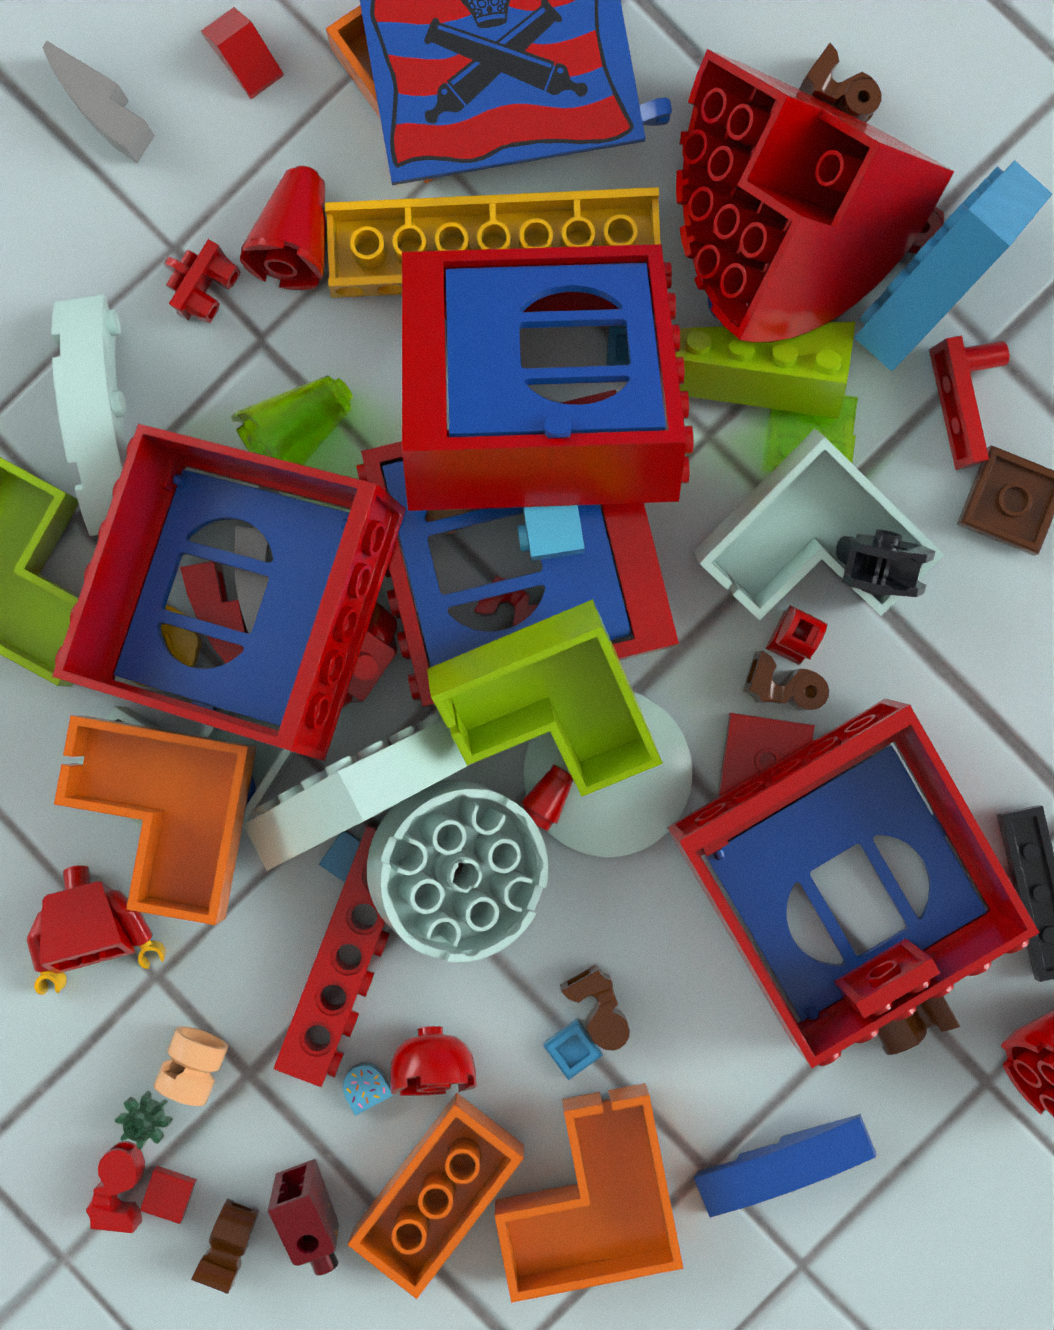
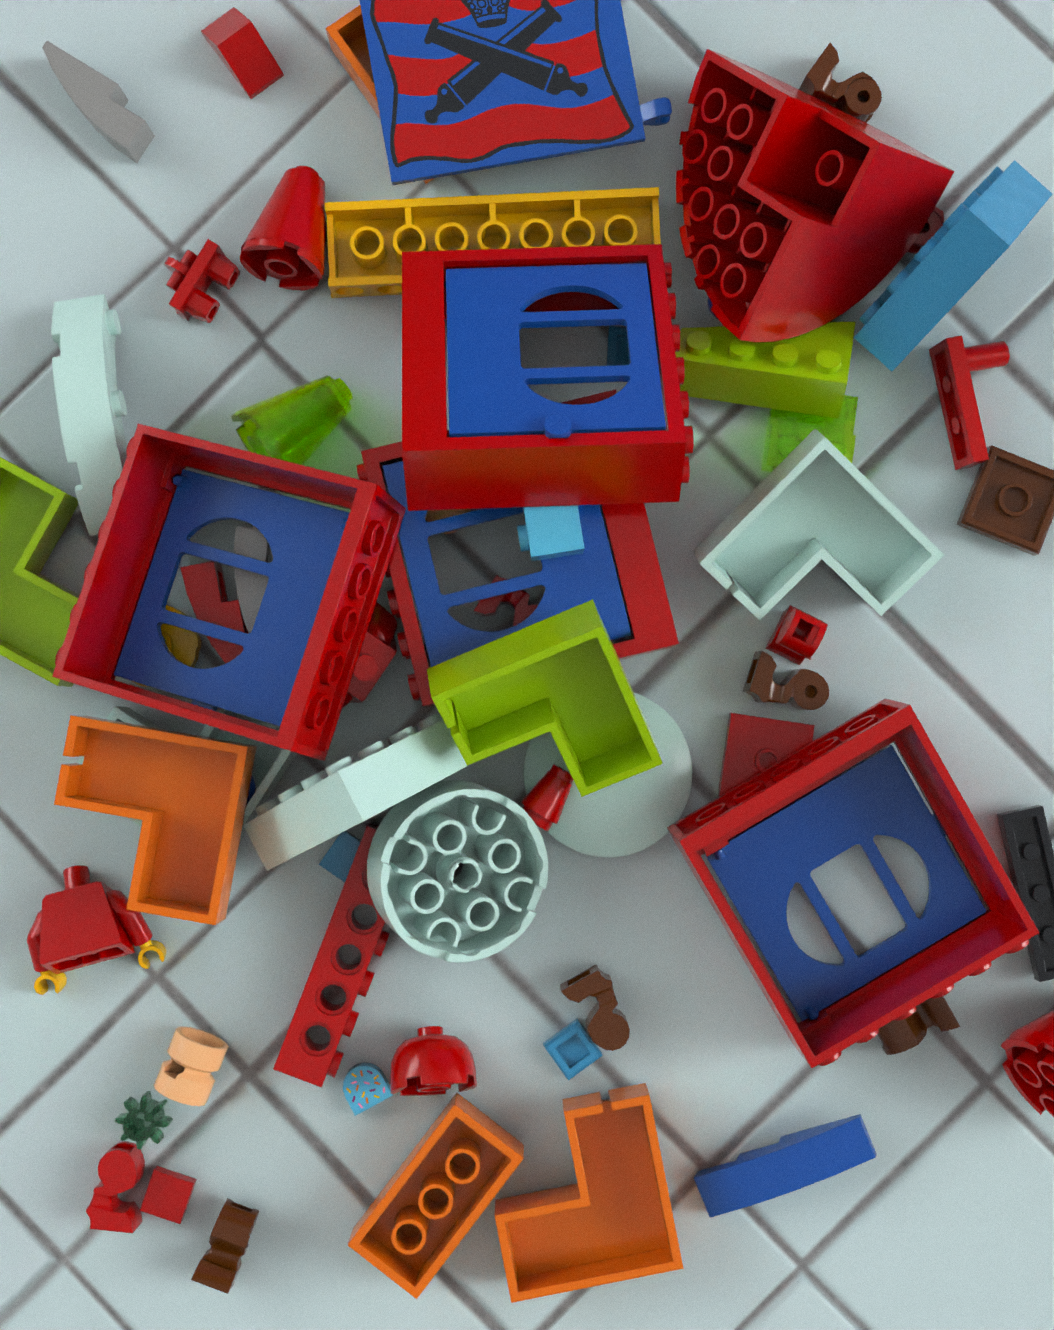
dark red torso [268,1159,339,1276] -> none
red plate [834,938,940,1019] -> none
black hinge [835,529,936,597] -> none

